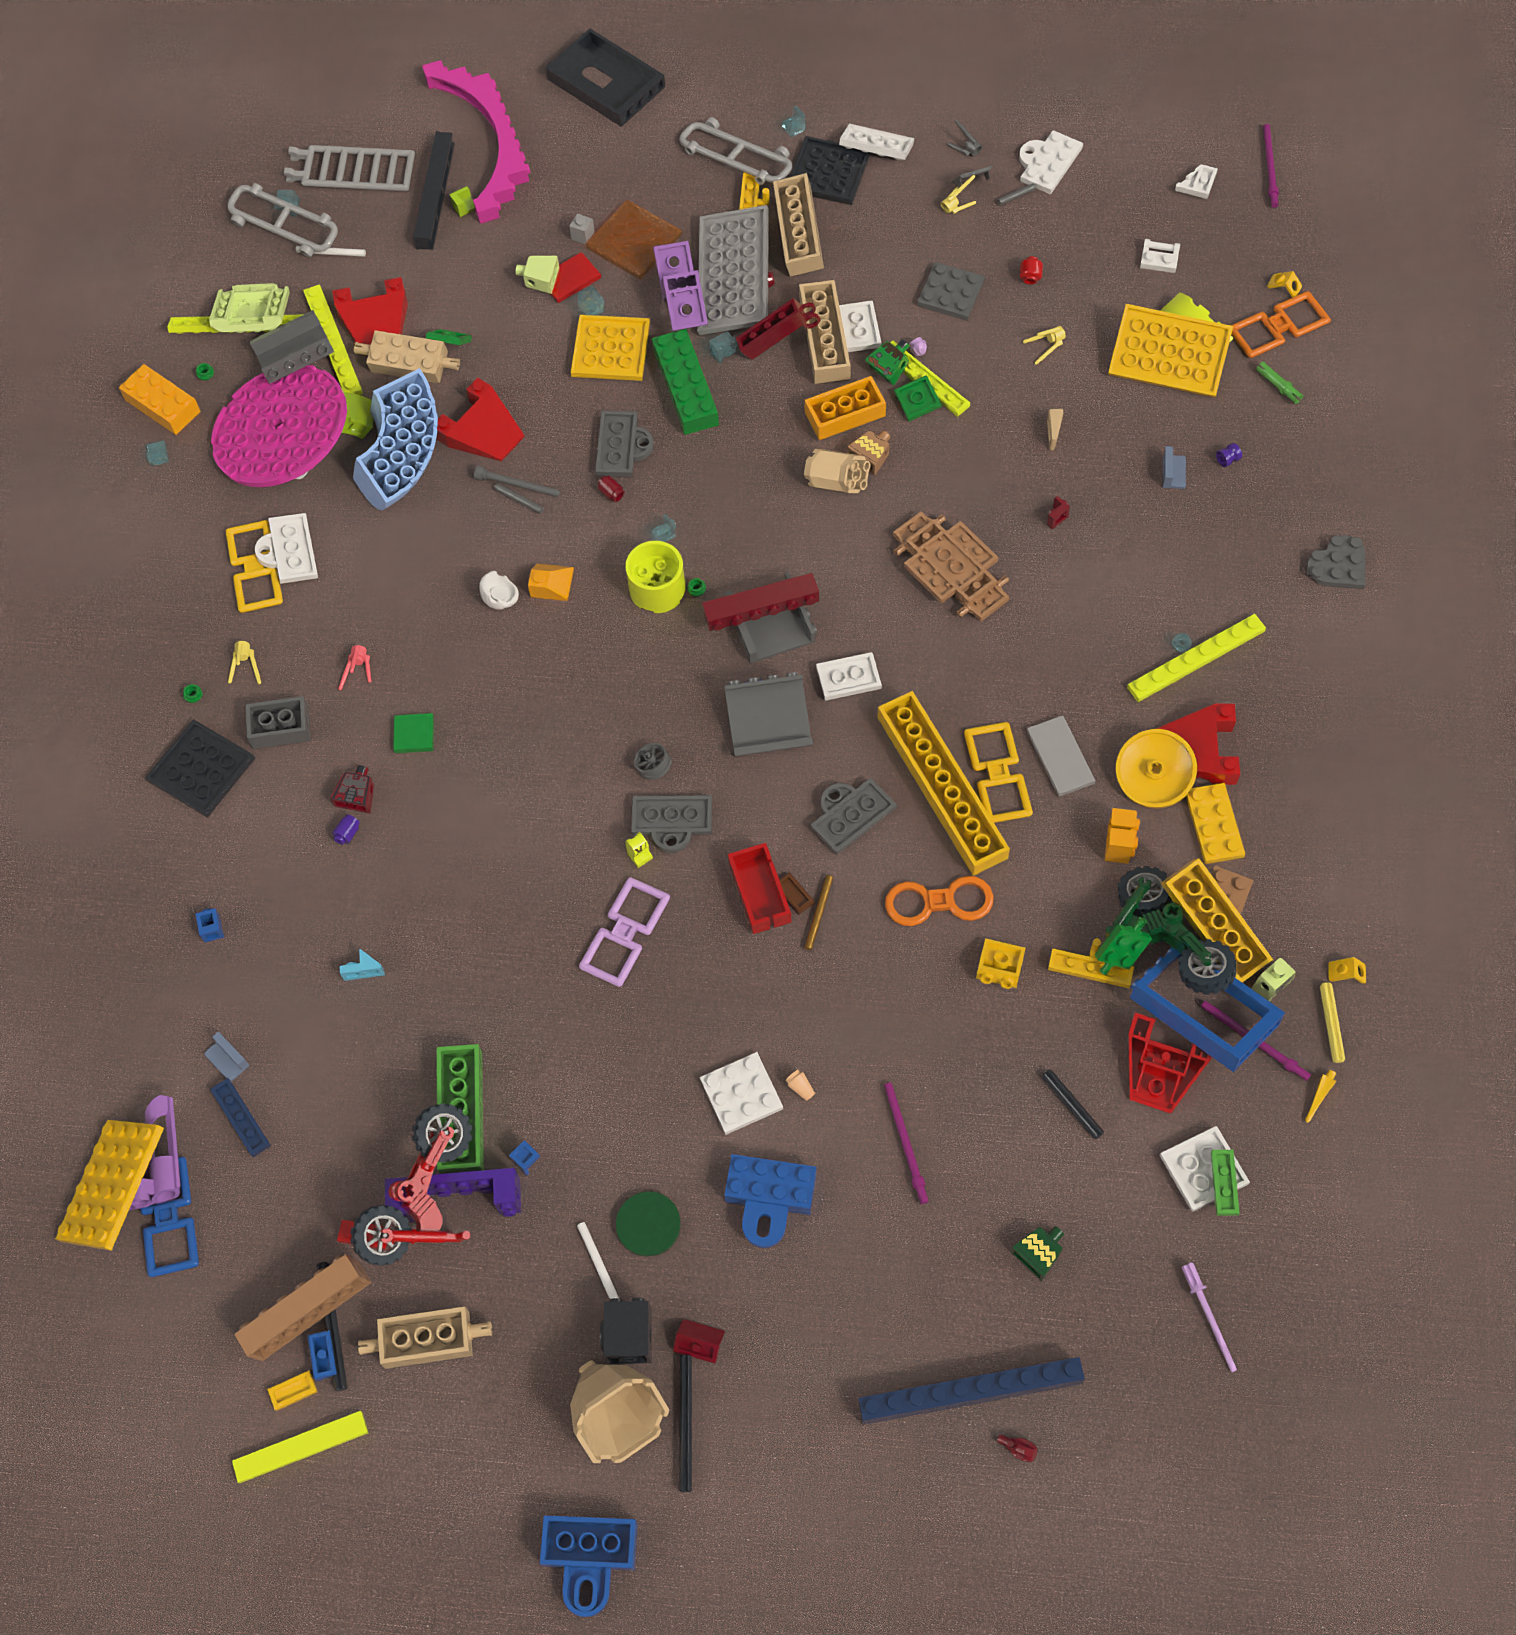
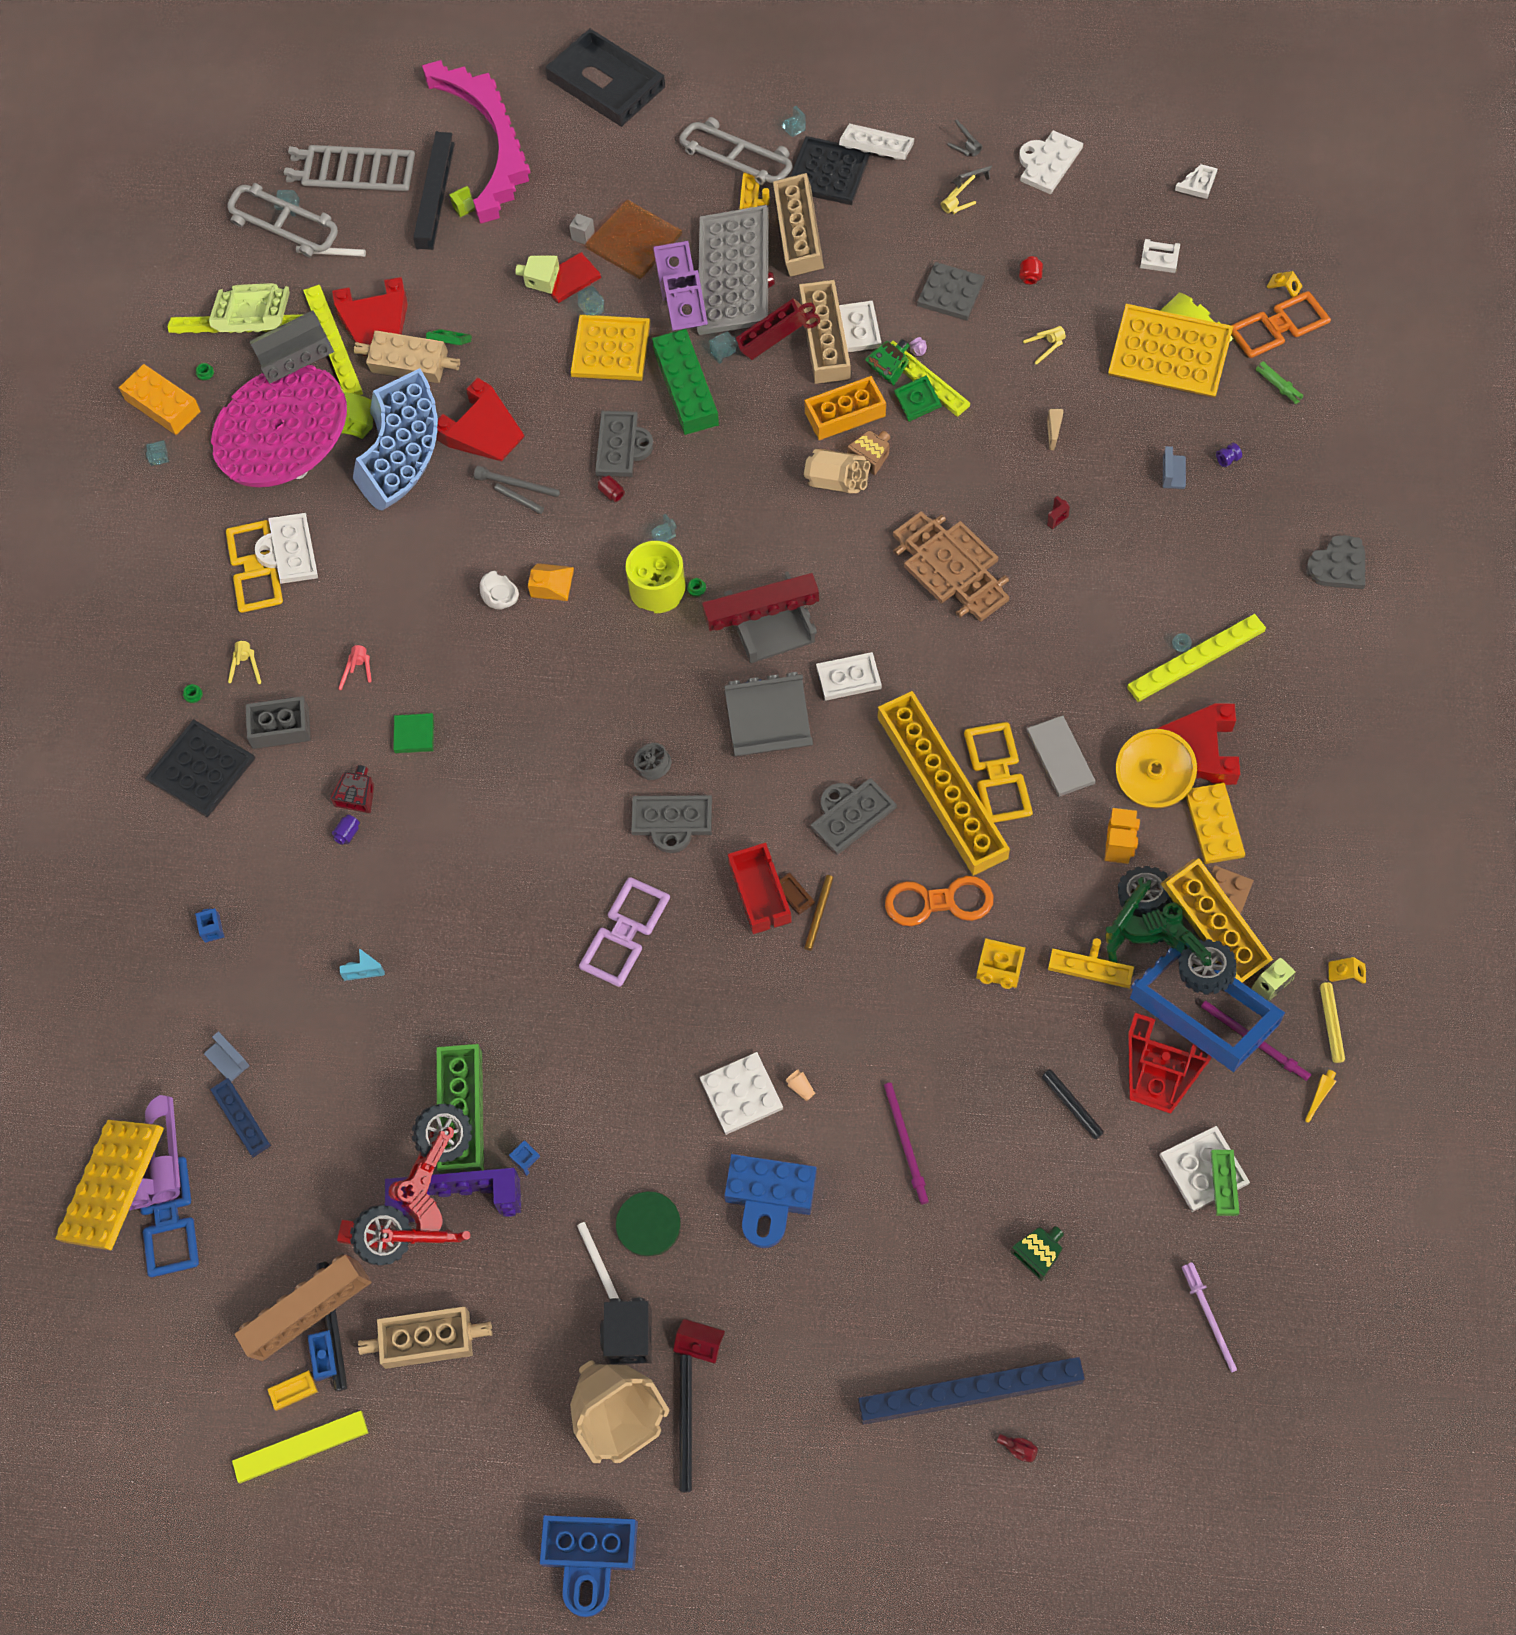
neon yellow leg [625,832,653,868] -> none
dark grey piece [997,183,1036,206] -> none
green plate [1095,917,1152,975] -> none
magenta bar [1263,124,1279,208] -> none

